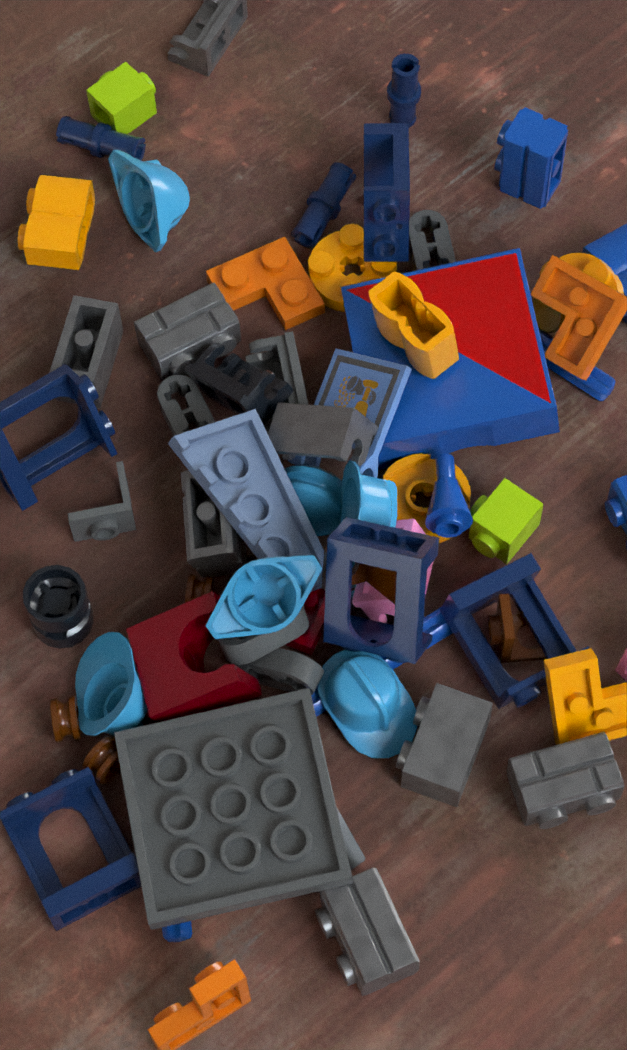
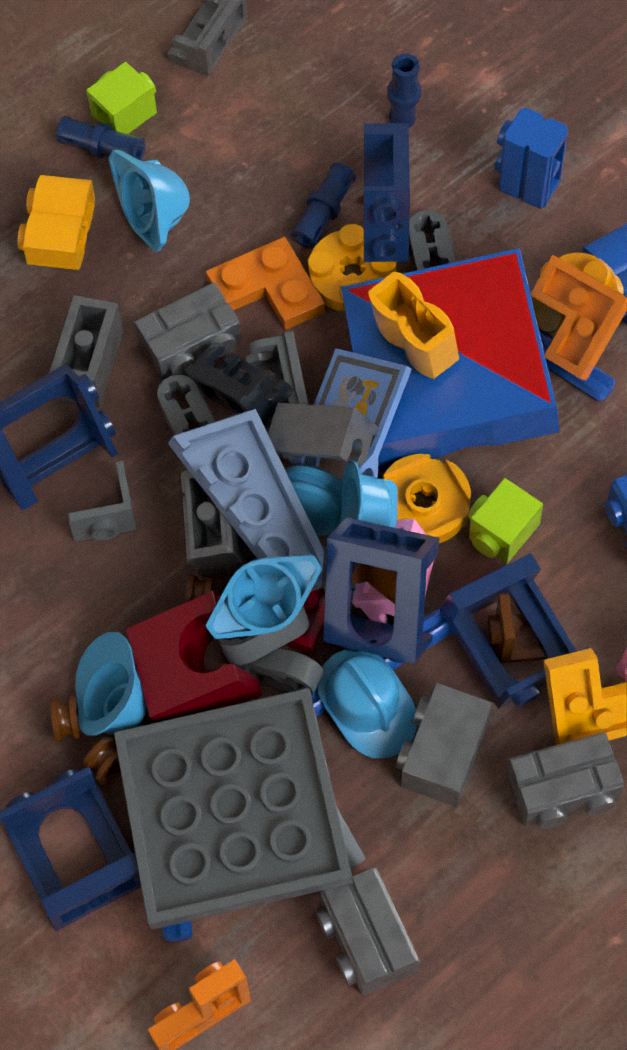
black wheel [23,565,94,649] -> none
blue cone [425,454,473,538] -> none

